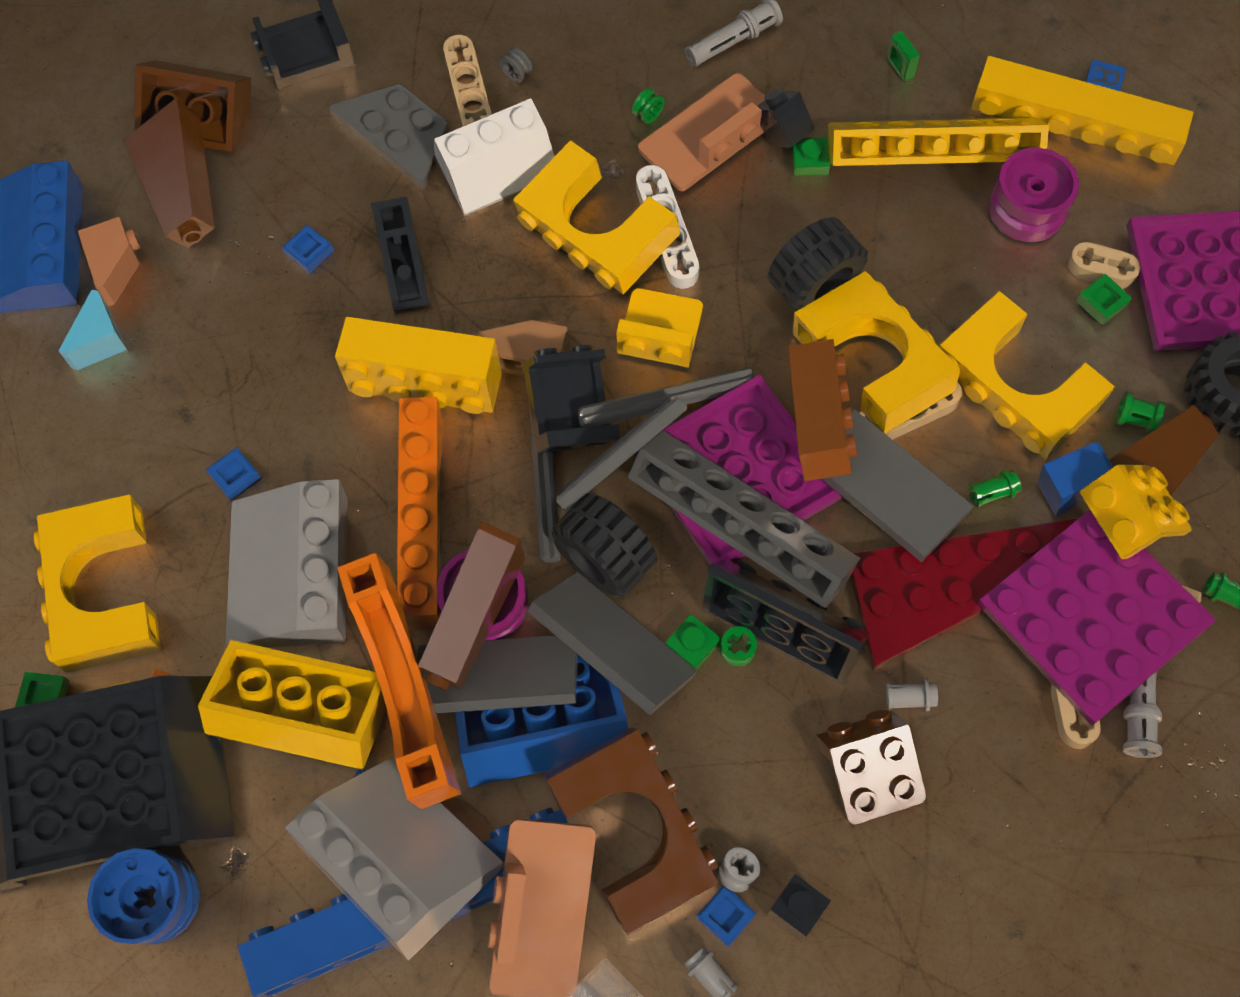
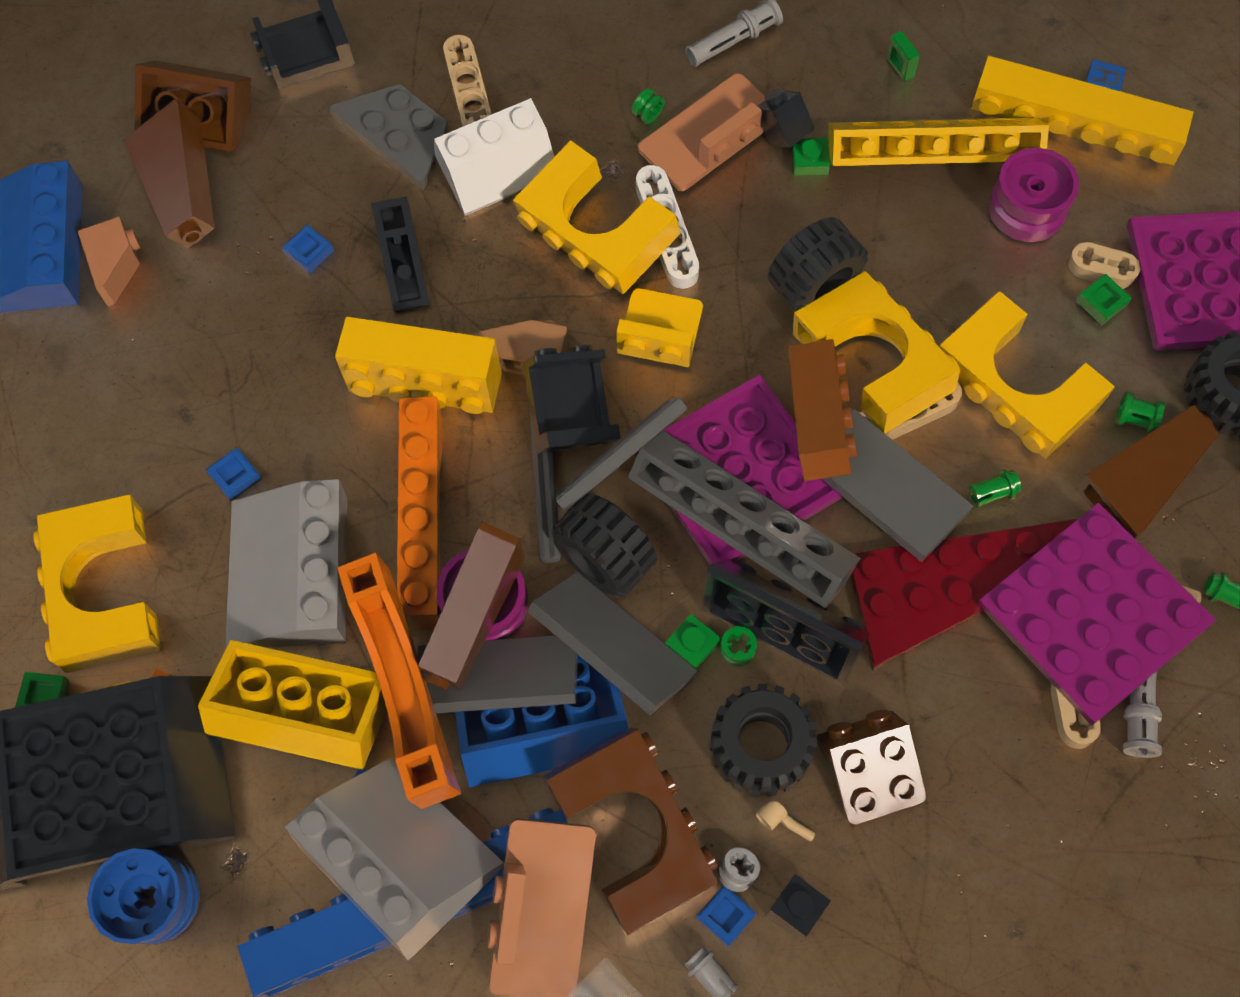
medium azure slope [59,290,127,370] -> none
dark grey bush [499,47,533,83] -> none
dark grey axle [578,367,755,428] -> none
light grey pin [886,678,938,711] -> none
blue slope [1037,442,1113,516] -> none
yellow bracket [1079,465,1192,559] -> none
none -> black tyre [710,684,817,797]
none -> tan hand [756,801,816,842]

